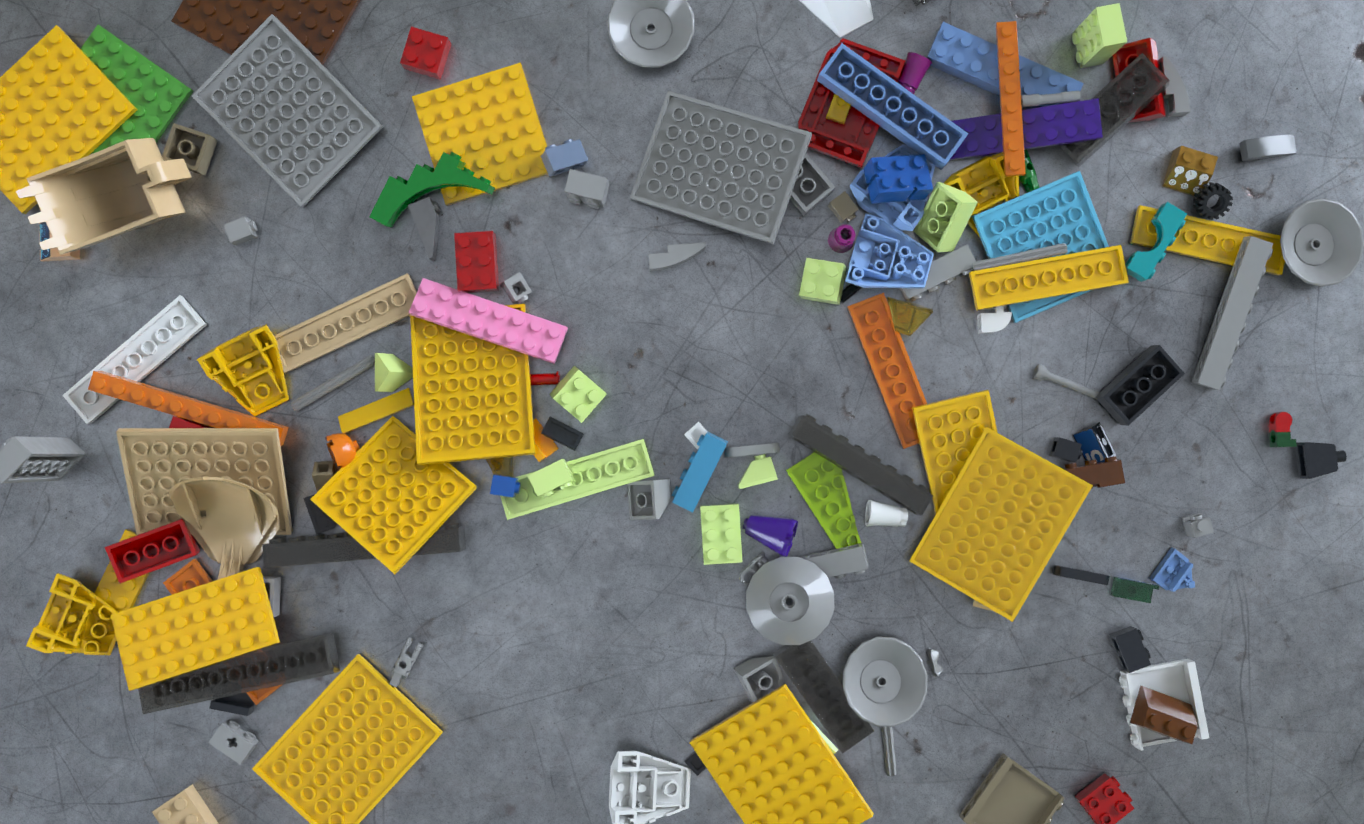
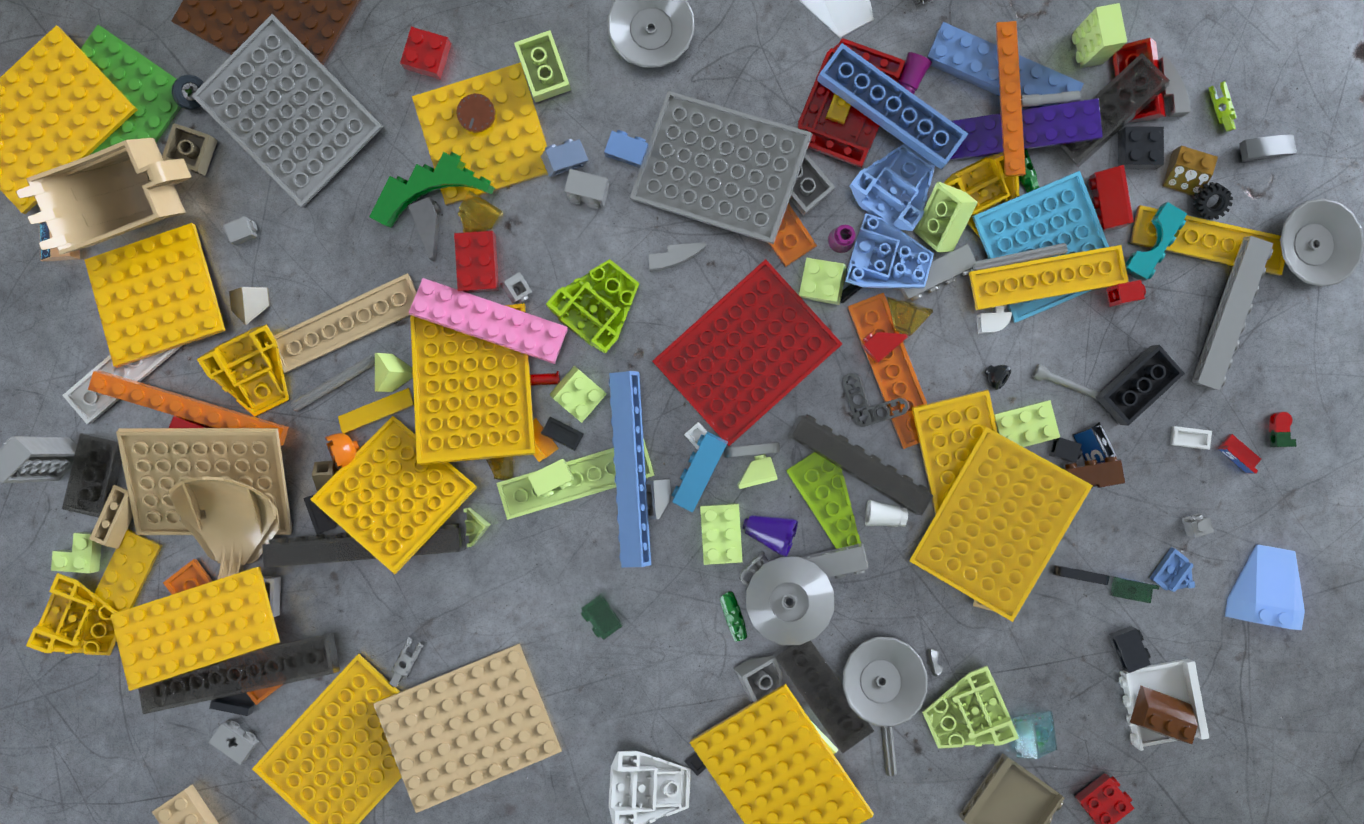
red slope [104,518,200,584] -> none
blue brick [490,474,521,498] -> none
dark tan brick [828,191,859,224] -> none
blue piece [863,154,933,204] -> none
black torso [1296,442,1347,479] -> none
none -> yellowish green brick [51,532,102,573]
none -> clear smoke brick [62,433,122,518]
none -> yellow plate [84,223,226,368]
none -> tan brick [89,485,133,549]
none -> black bush [172,74,204,110]
none -> slope [229,287,270,325]
none -> tan plate [373,643,562,813]
none -> copper tile [456,93,496,133]
none -> clear yellow slope [458,190,502,233]
none -> yellowish green slope [463,508,491,547]
none -> yellowish green brick [514,30,571,103]
none -> lime wedge [546,259,639,354]
none -> clear green brick [581,593,623,640]
none -> medium blue brick [604,130,648,168]
none -> medium blue brick [609,371,651,568]
none -> red plate [652,259,842,446]
none -> green hinge [720,591,747,642]
none -> orange tile [769,203,817,267]
none -> dark grey beam [843,373,910,427]
none -> red slope [861,332,908,363]
none -> yellowish green wedge [922,666,1019,748]
none -> black brick [985,365,1011,390]
none -> yellowish green brick [994,400,1060,447]
none -> clear light blue slope [1012,711,1057,759]
none -> red slope [1088,165,1134,231]
none -> red brick [1106,280,1146,307]
none -> black brick [1118,126,1164,170]
none -> white tile [1170,426,1212,450]
none -> lime hinge [1208,81,1237,132]
none -> red panel [1217,434,1262,474]
none -> light blue wedge [1225,544,1305,630]

